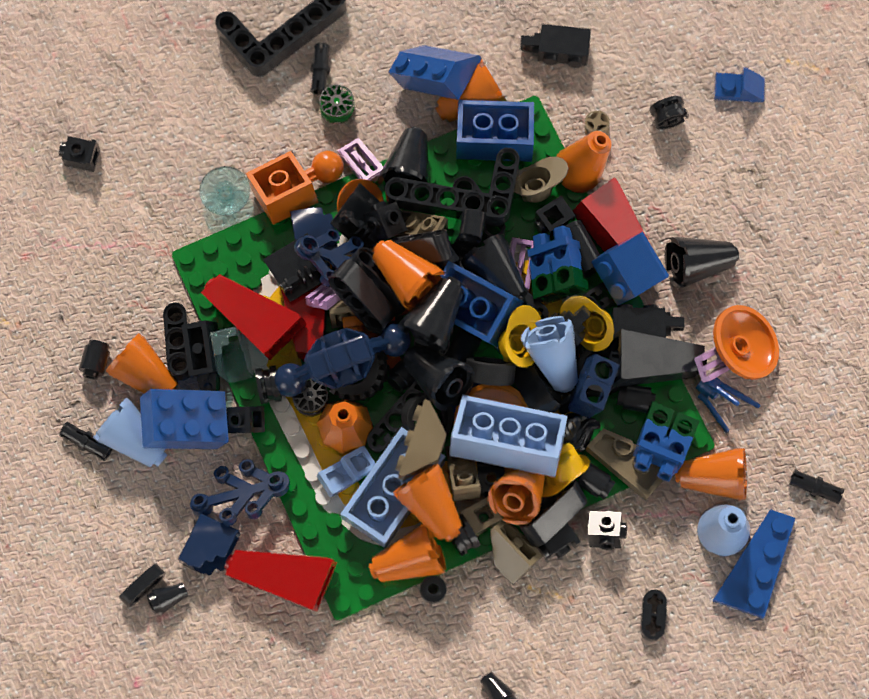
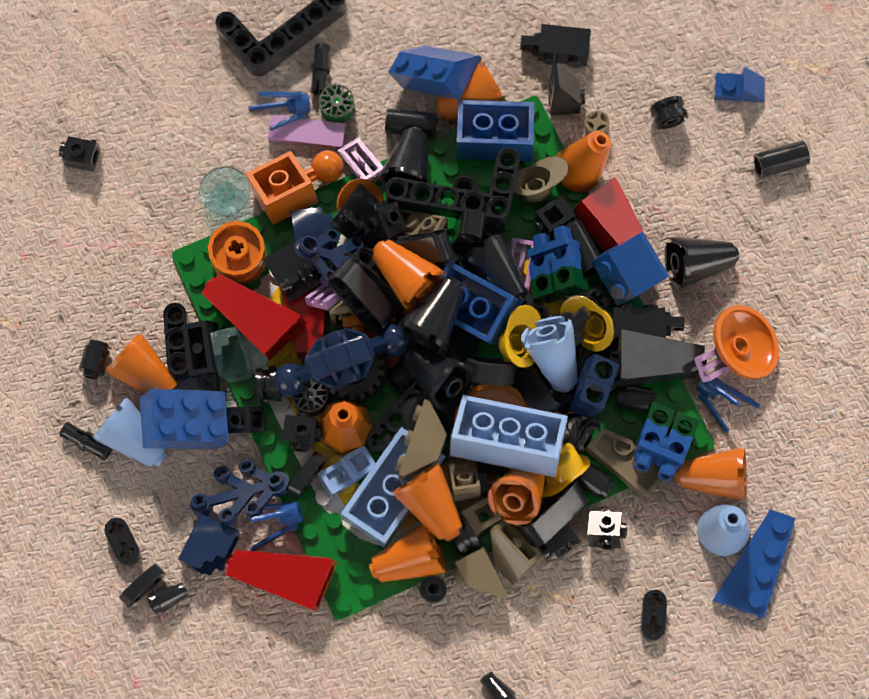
black pin [789,469,845,504] -> none
none -> black beam [104,518,141,566]
none -> orange wheel [208,221,267,285]
none -> blue plant [248,91,310,131]
none -> blue plant [250,501,303,551]
none -> lavender tile [268,115,346,150]
none -> black brick [282,413,322,452]
none -> black beam [287,451,327,499]
none -> black pin [385,108,437,138]
none -> dark tan slope [451,547,508,598]
none -> black slope [548,63,585,116]
none -> black pin [753,140,810,178]

